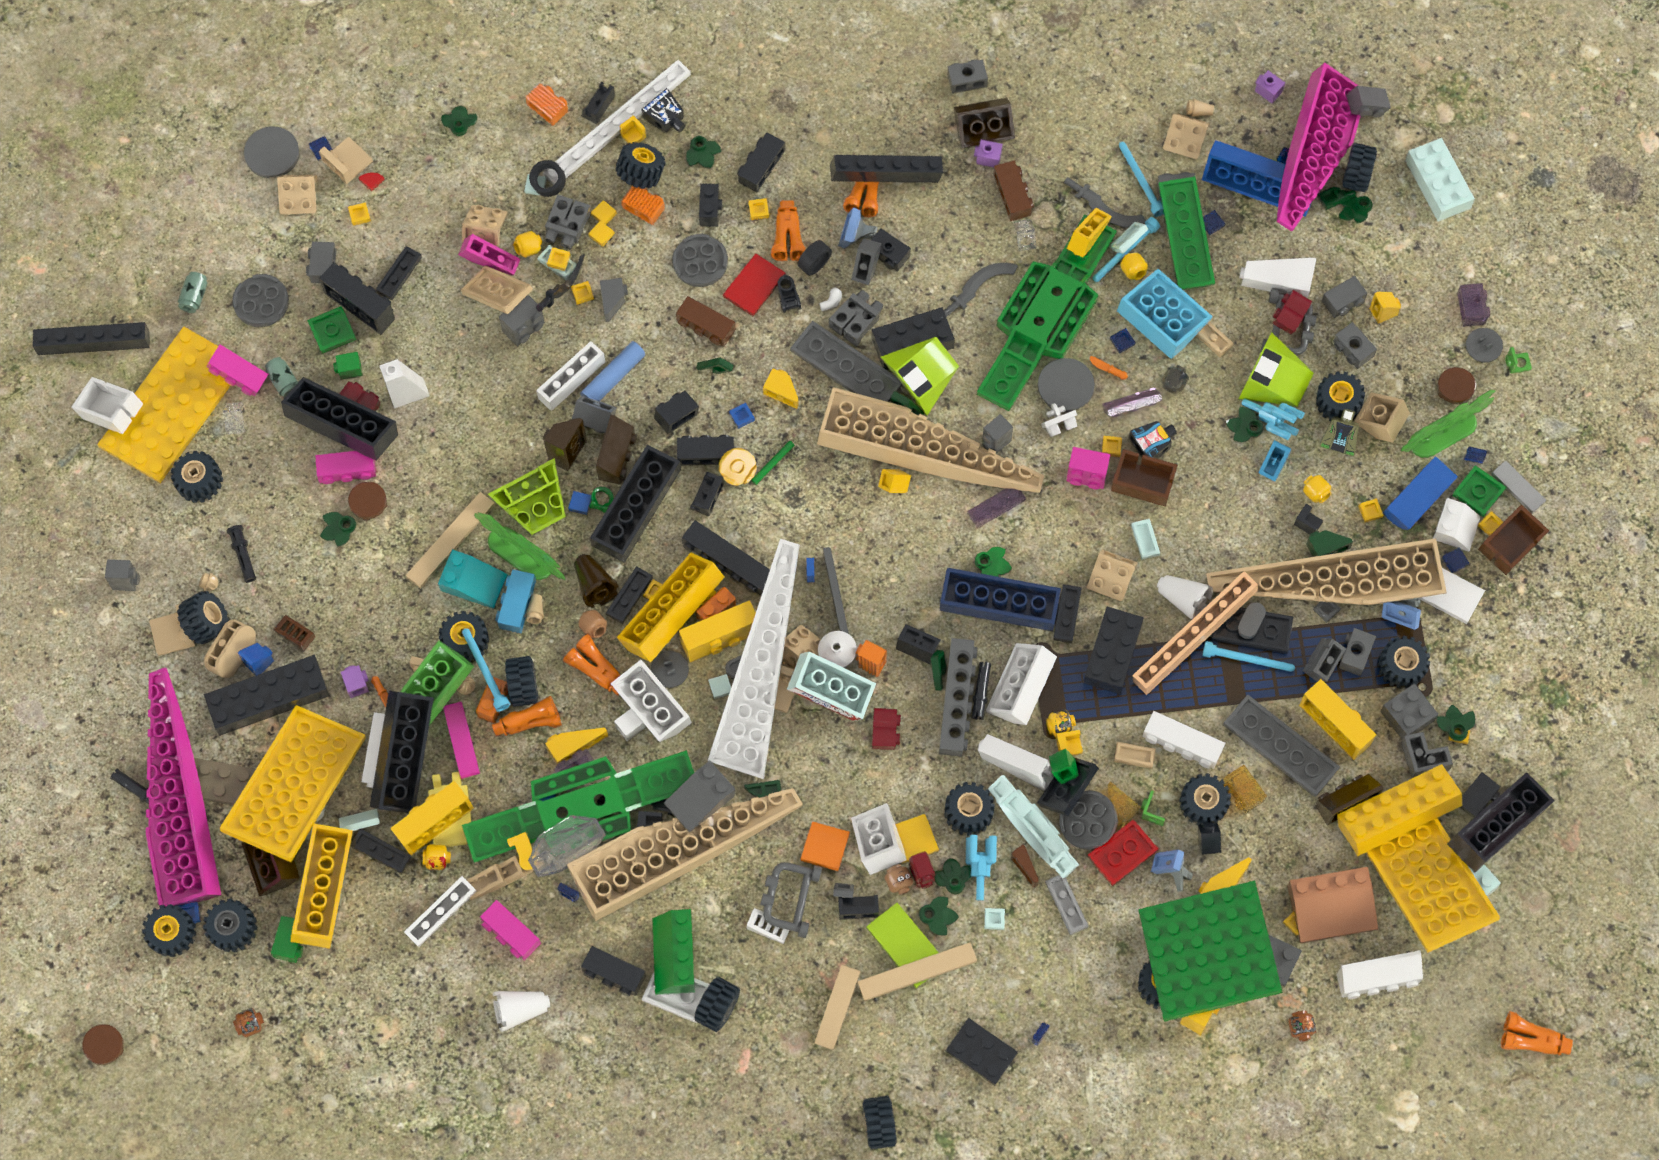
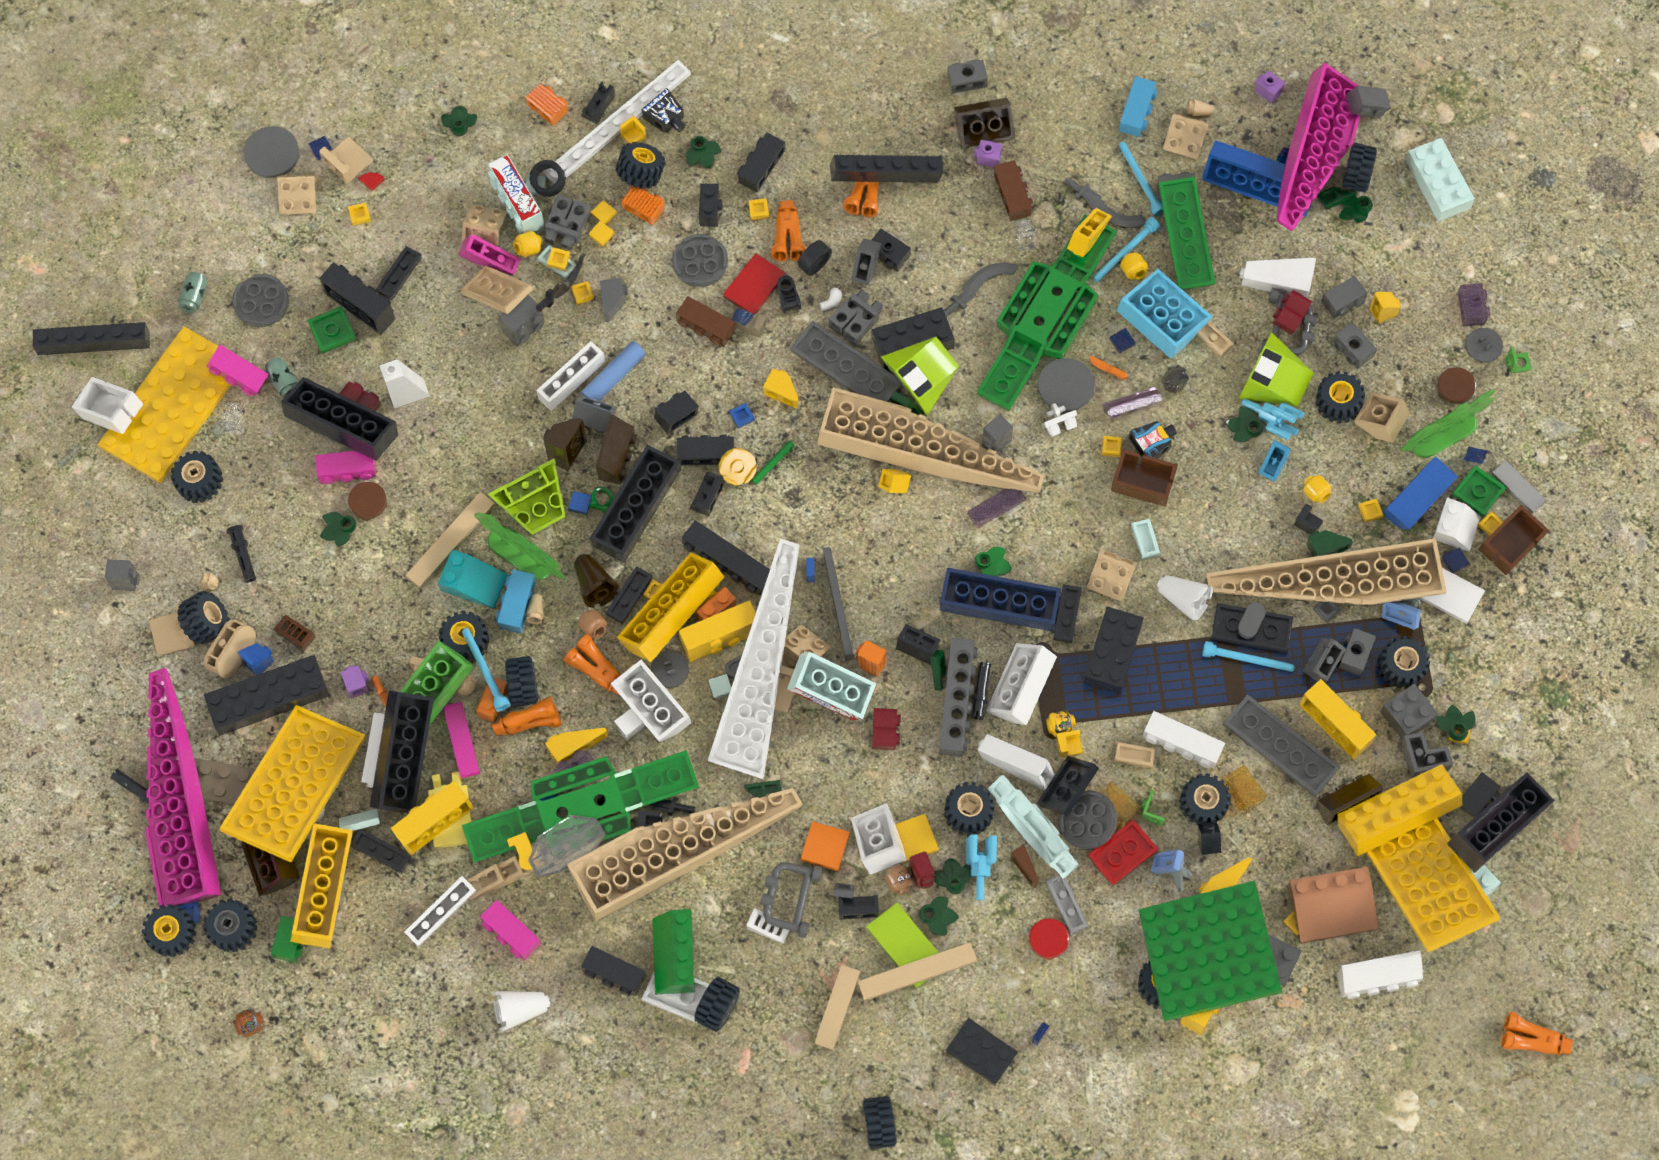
reddish brown tile [82,1024,124,1066] -> none
dark grey brick [306,241,337,283] -> none
green brick [333,352,363,380] -> none
yellow head [423,844,451,870] -> none
clear blue tile [557,882,579,902] -> none
dark grey slope [664,761,735,833] -> none
dark green tile [696,357,734,374] -> none
white dish [818,631,857,667] -> none
medium blue piece [838,208,877,249] -> none
light aqua tile [984,908,1005,930] -> none
green brick [1049,748,1078,784] -> none
dark pink brick [1066,447,1110,489] -> none
light aqua tile [1110,222,1148,254] -> none
light nougat brick [1133,571,1258,695] -> none
clear blue tile [1203,210,1225,235] -> none
dark orange head [1288,1010,1316,1042] -> none
torso [1319,409,1359,457] -> none
none -> brick [487,154,545,234]
none -> dark tan leg [730,308,767,338]
none -> red tile [1029,918,1069,960]
none -> dark azure brick [1119,76,1158,137]

